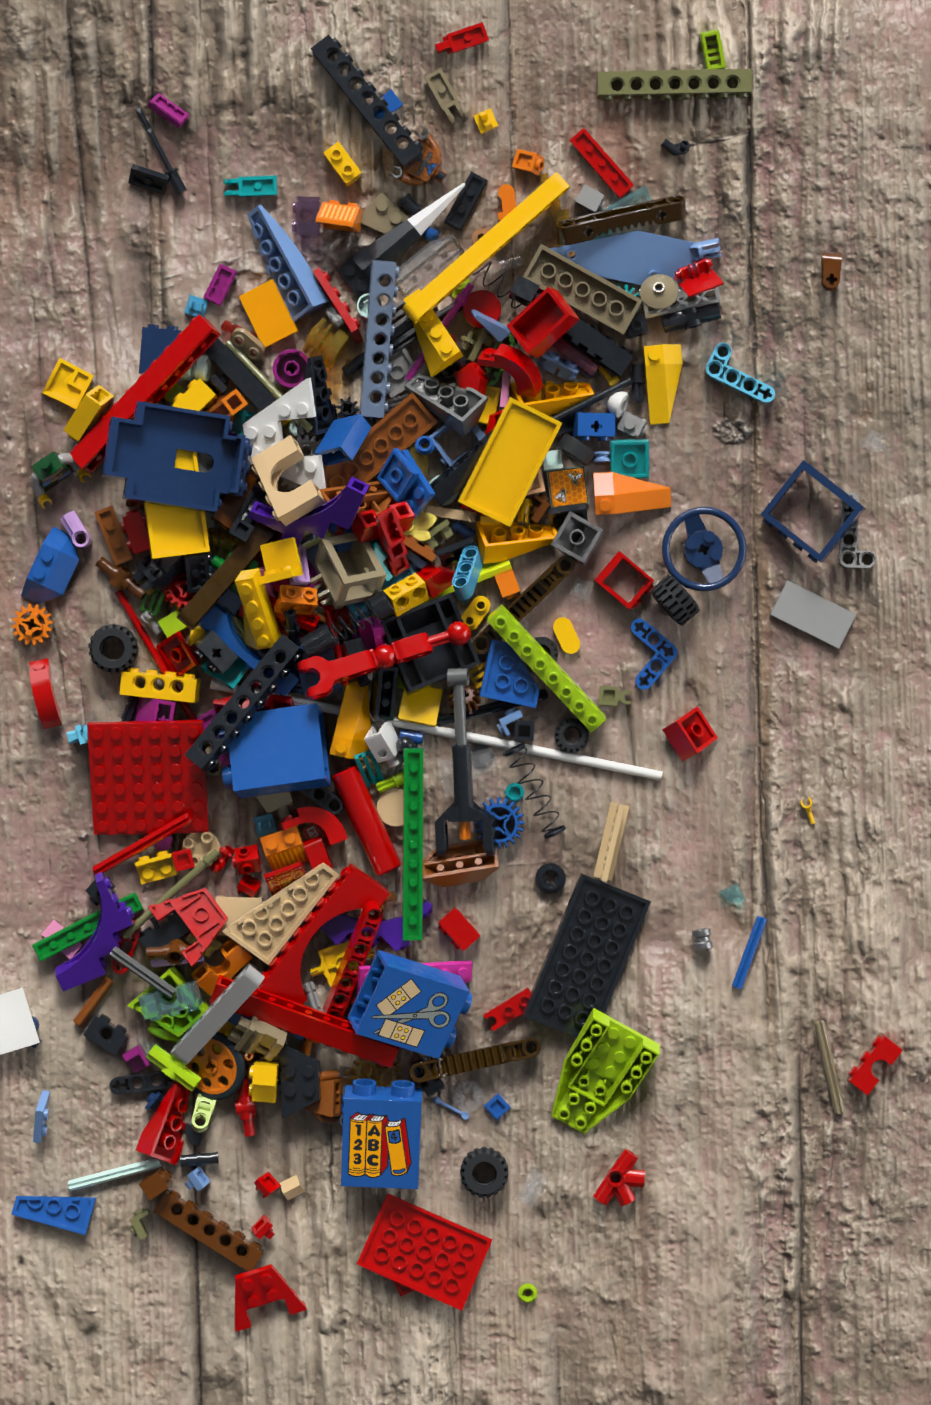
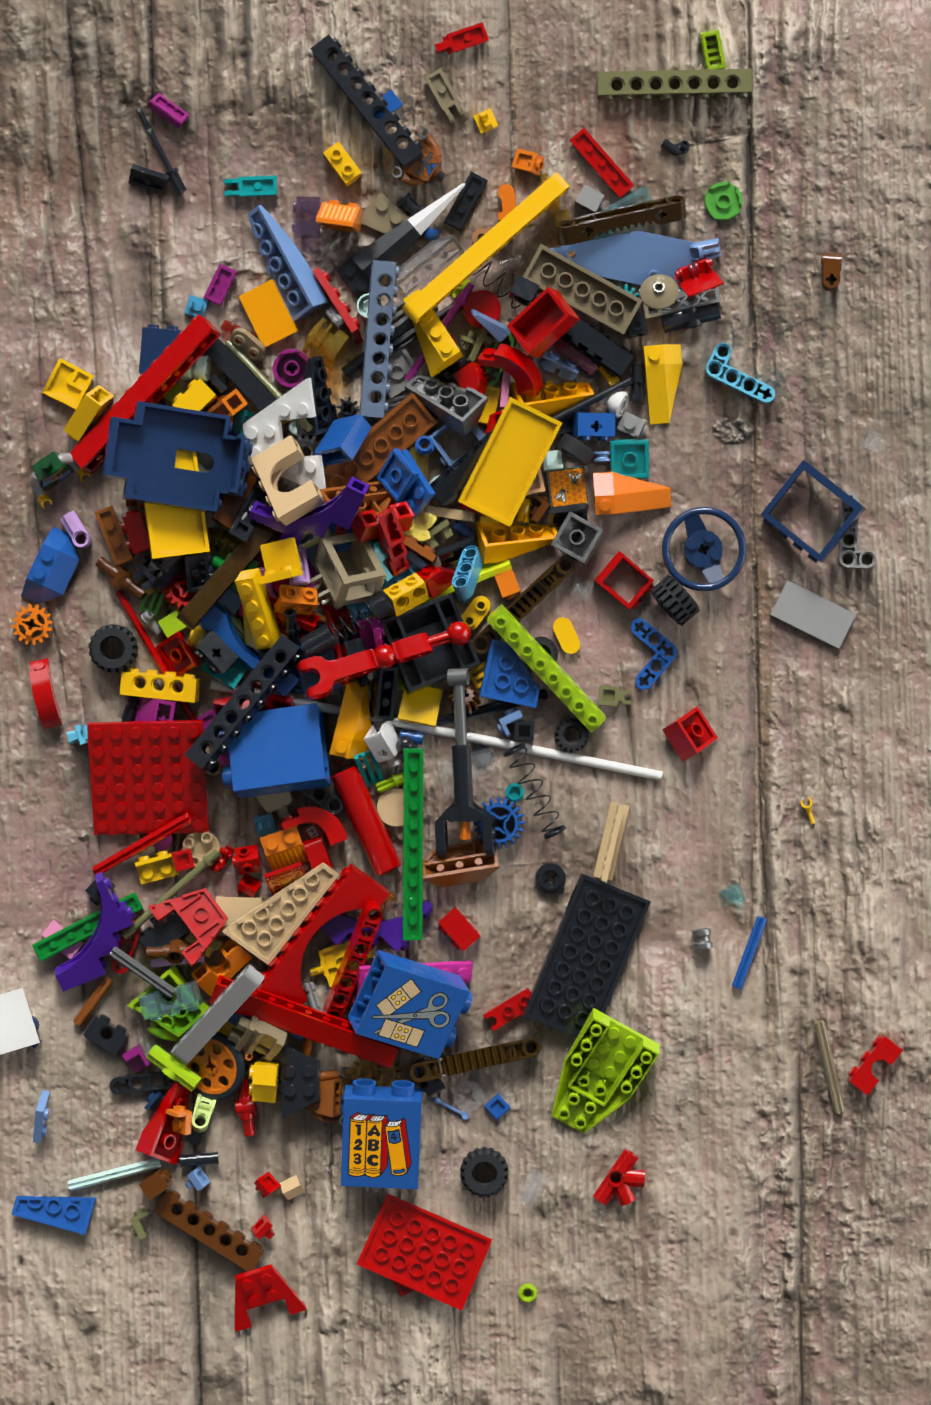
none -> orange bracket [166,1105,192,1135]
none -> bright green tile [704,182,743,221]

